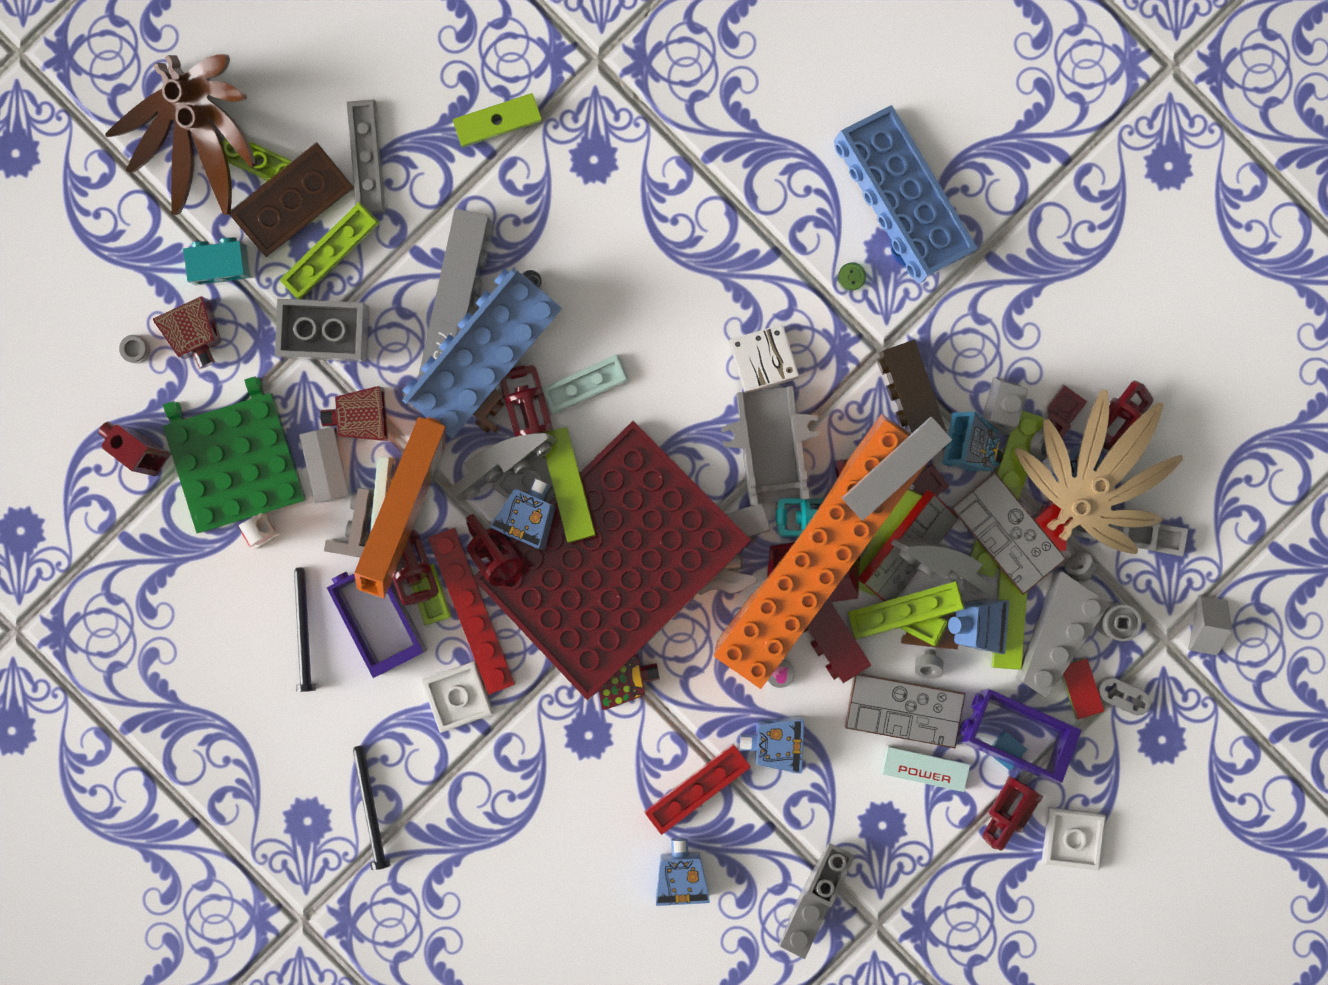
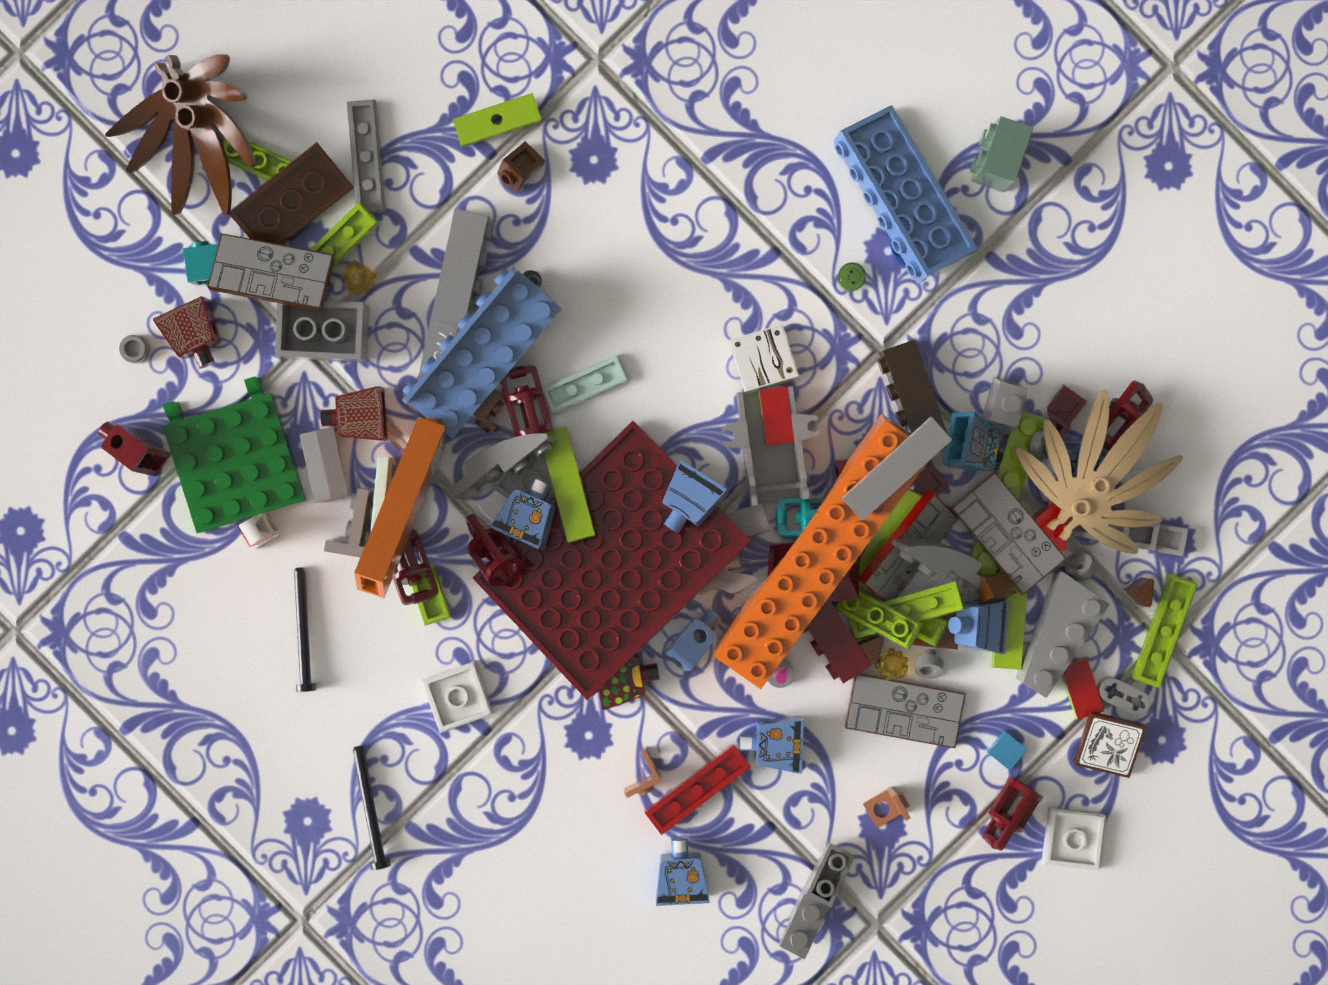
dark purple window [326,571,427,678] -> none
red plate [428,527,516,695] -> none
light aqua tile [881,746,970,792] -> none
dark purple window [961,689,1082,783] -> none
light grey wheel [1096,602,1142,642] -> none
light grey slope [1188,595,1232,655] -> none
none -> light grey tile [207,233,335,312]
none -> clear yellow animal [341,260,377,294]
none -> reddish brown bracket [497,141,545,192]
none -> nougat bracket [624,747,661,798]
none -> medium blue torso [662,460,729,533]
none -> medium blue torso [663,609,722,672]
none -> red tile [759,387,794,446]
none -> lime tile [835,591,923,650]
none -> reddish brown slope [857,635,885,665]
none -> nougat bracket [863,787,911,828]
none -> clear yellow animal [874,648,908,681]
none -> sand green brick [970,116,1033,192]
none -> reddish brown slope [979,573,1016,604]
none -> tile [1074,711,1147,778]
none -> reddish brown slope [1123,577,1154,607]
none -> lime tile [1131,574,1198,688]

